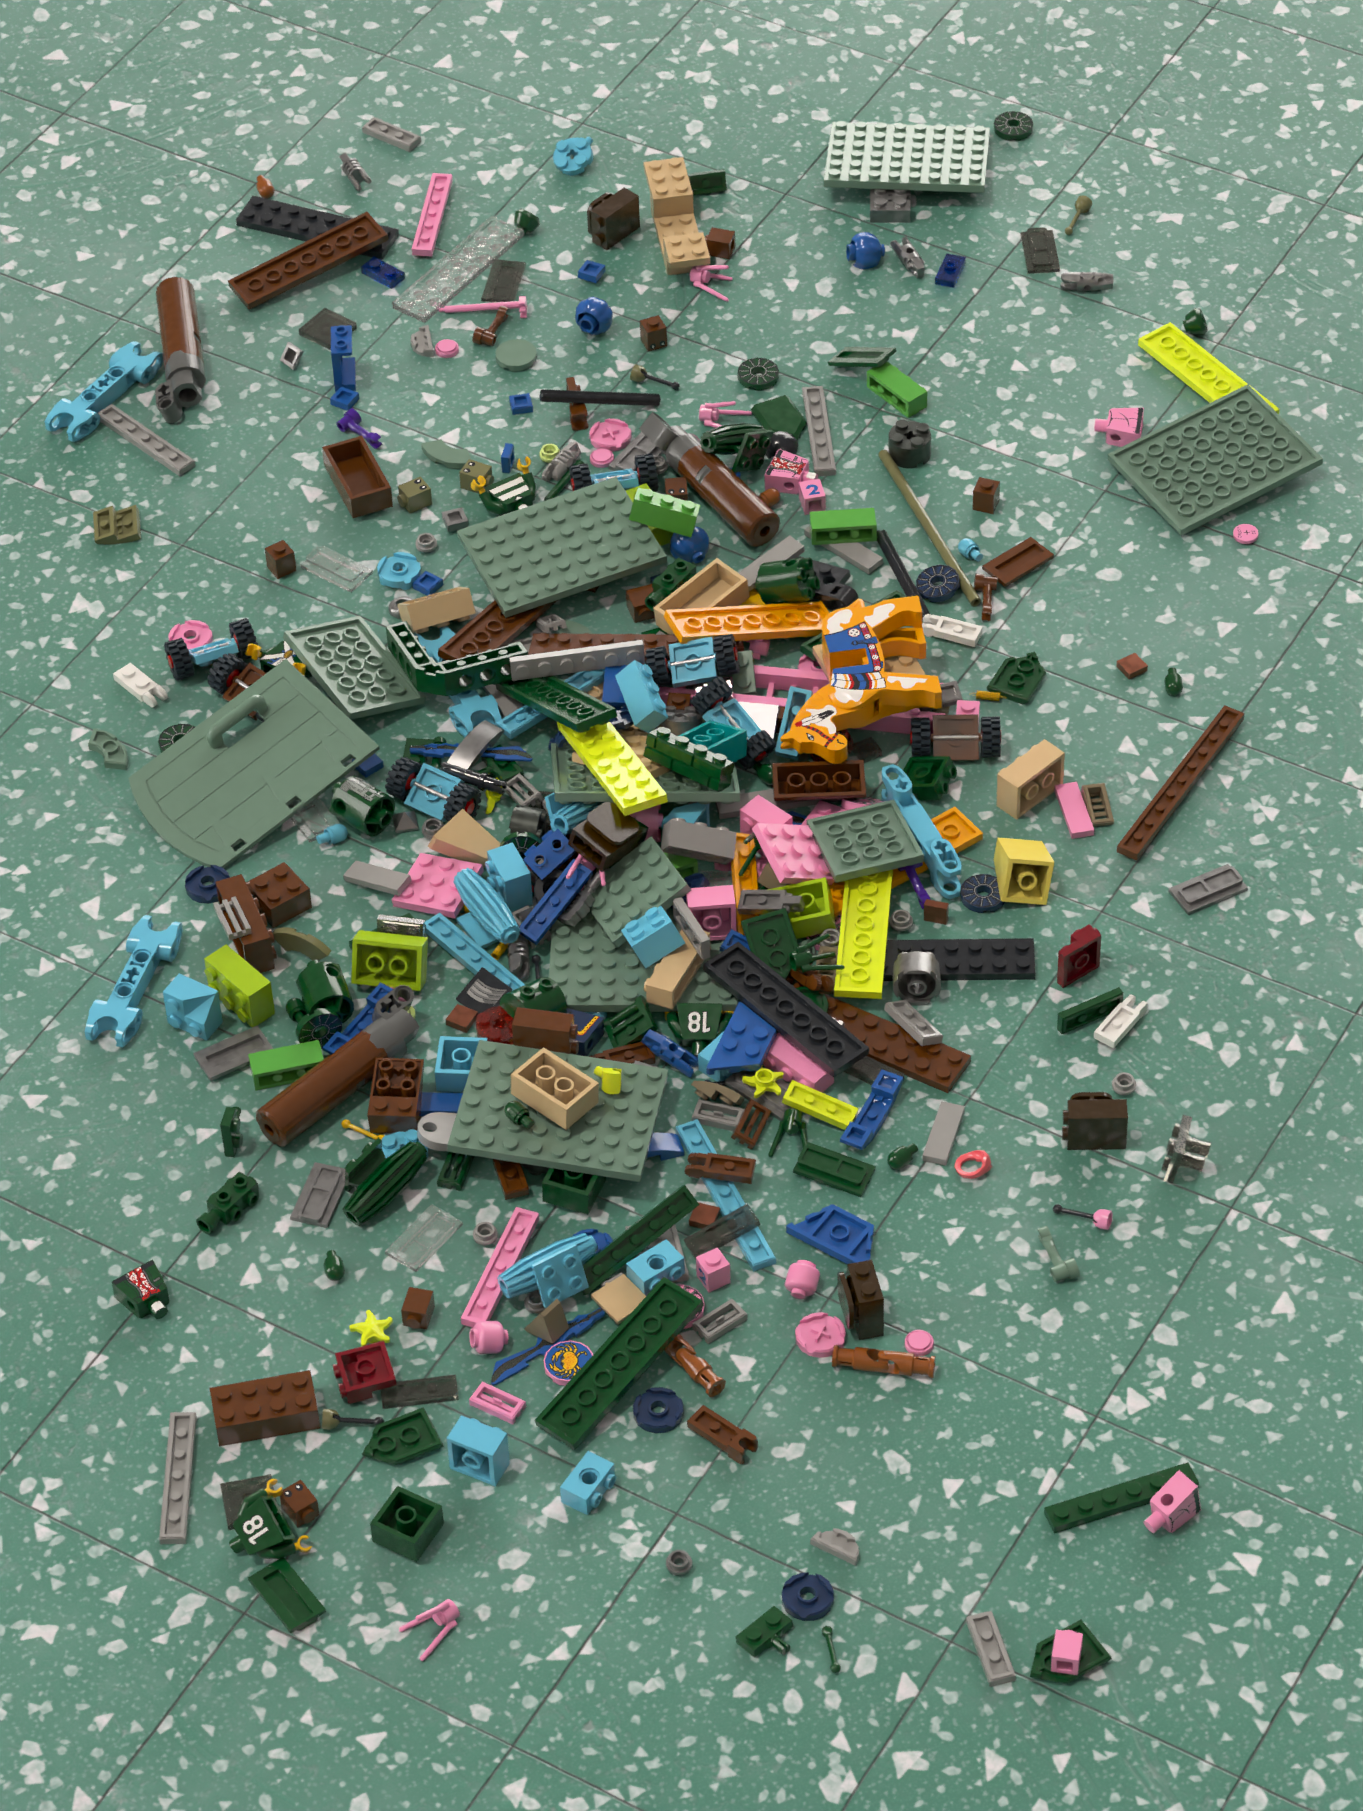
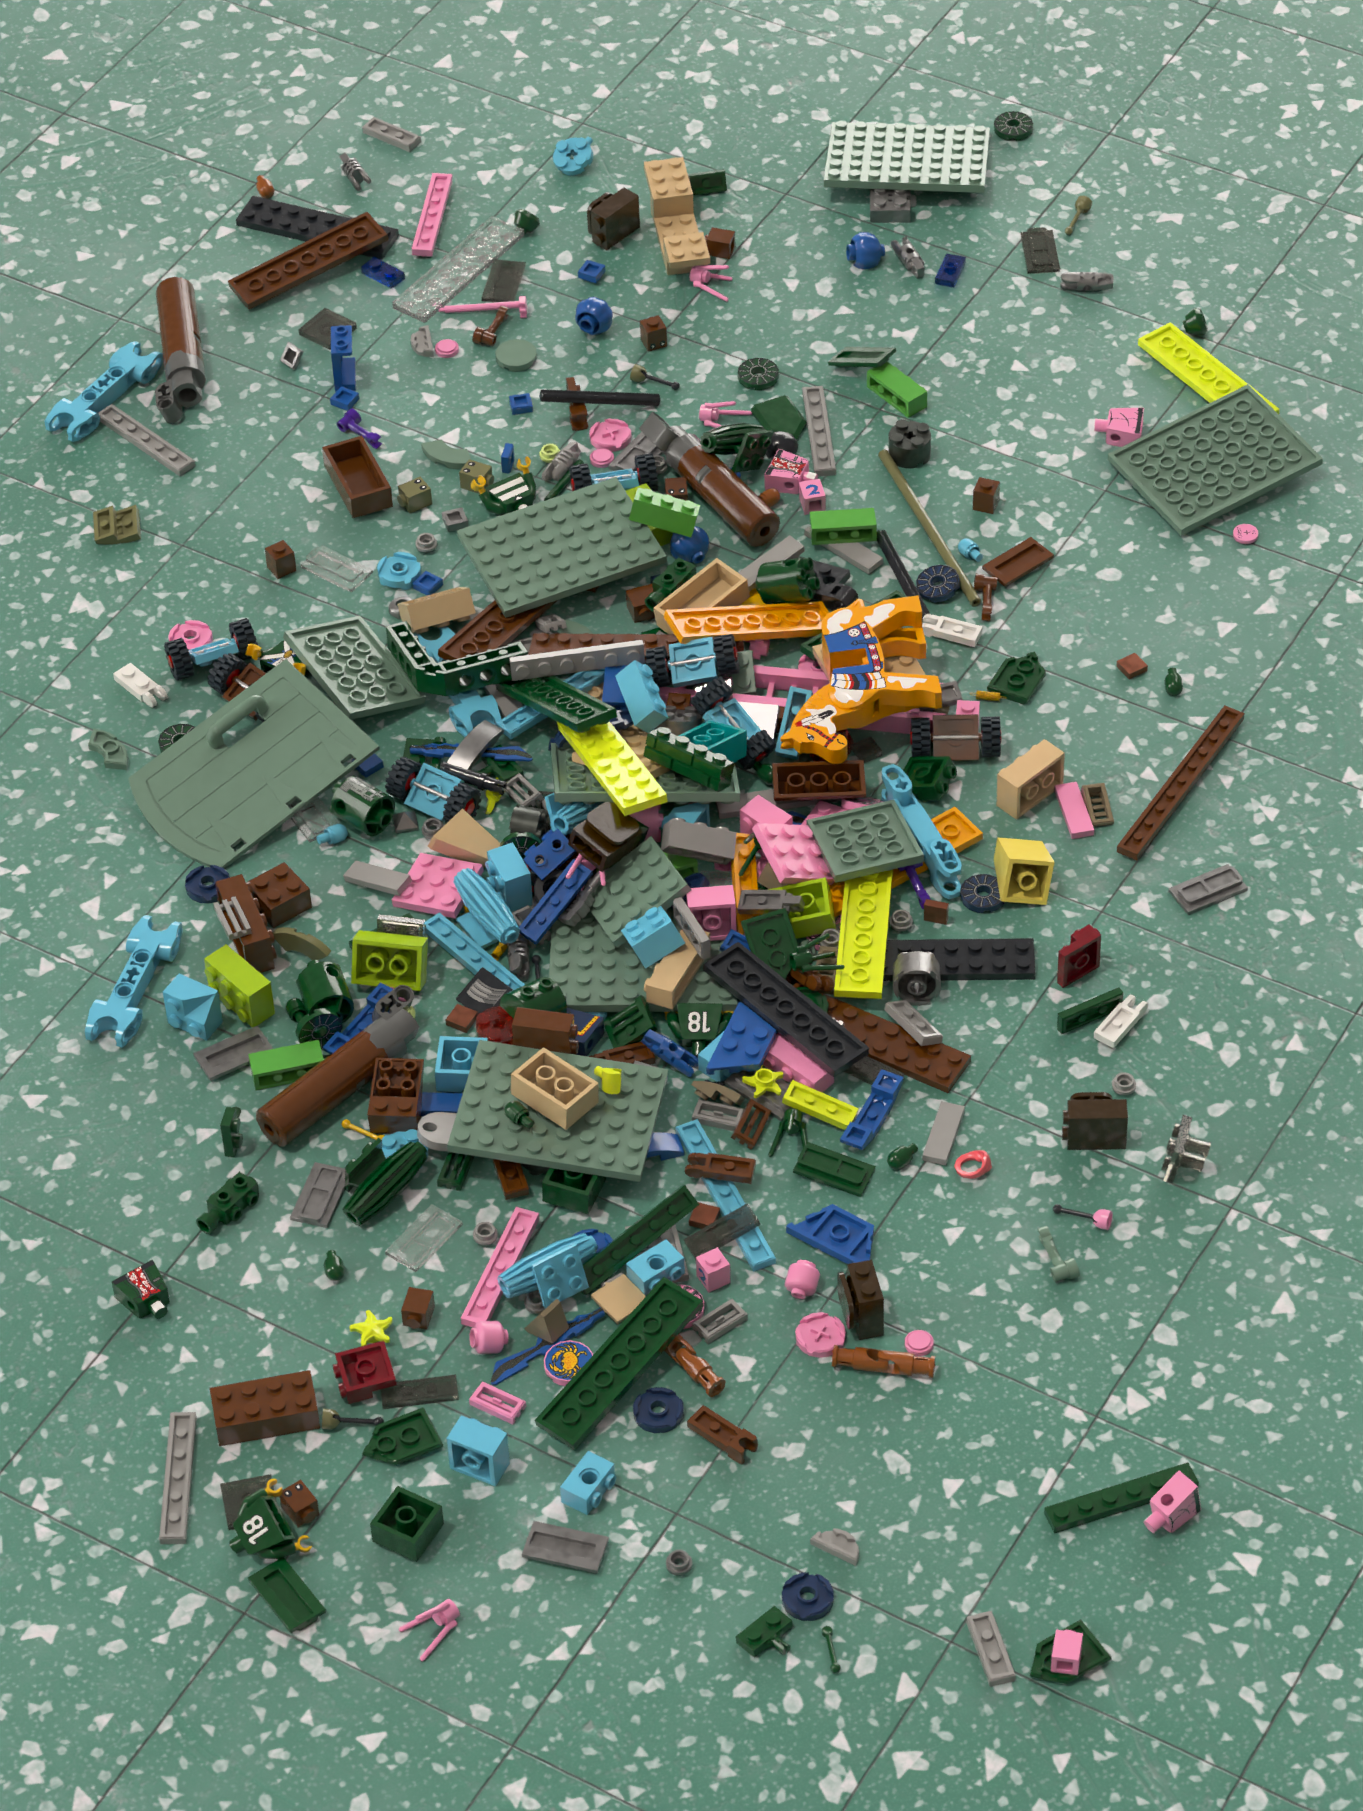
none -> flat silver piece [522,1521,609,1573]

